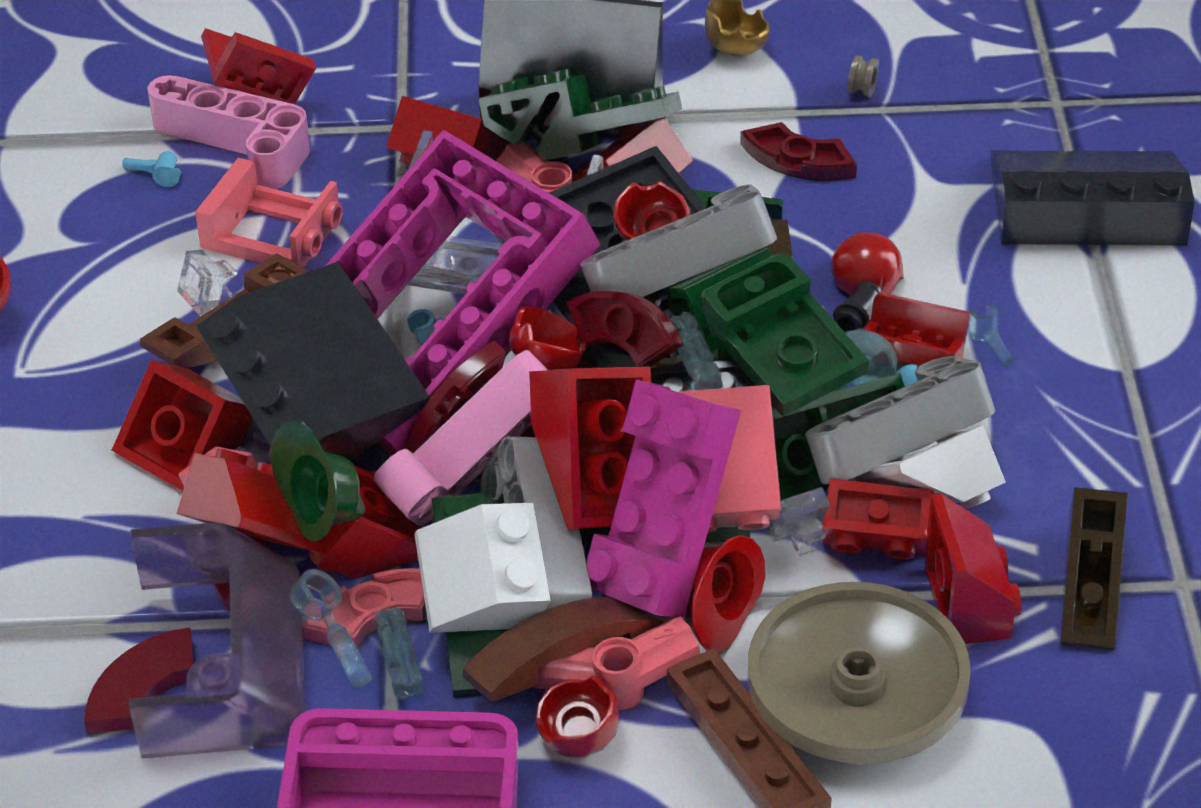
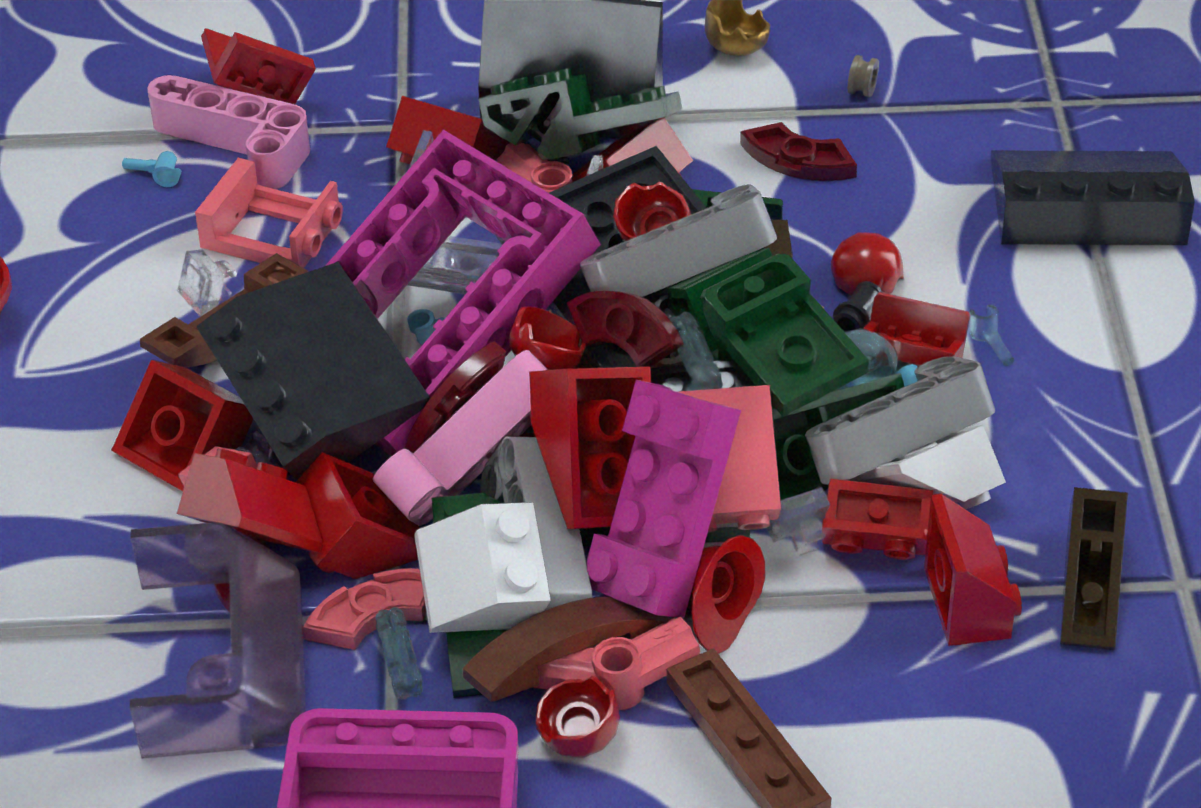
dark red tile [84,627,195,734] -> none
dark green piece [270,421,365,541] -> none
clear light blue piece [290,569,372,688] -> none
dark tan dish [747,582,971,764] -> none

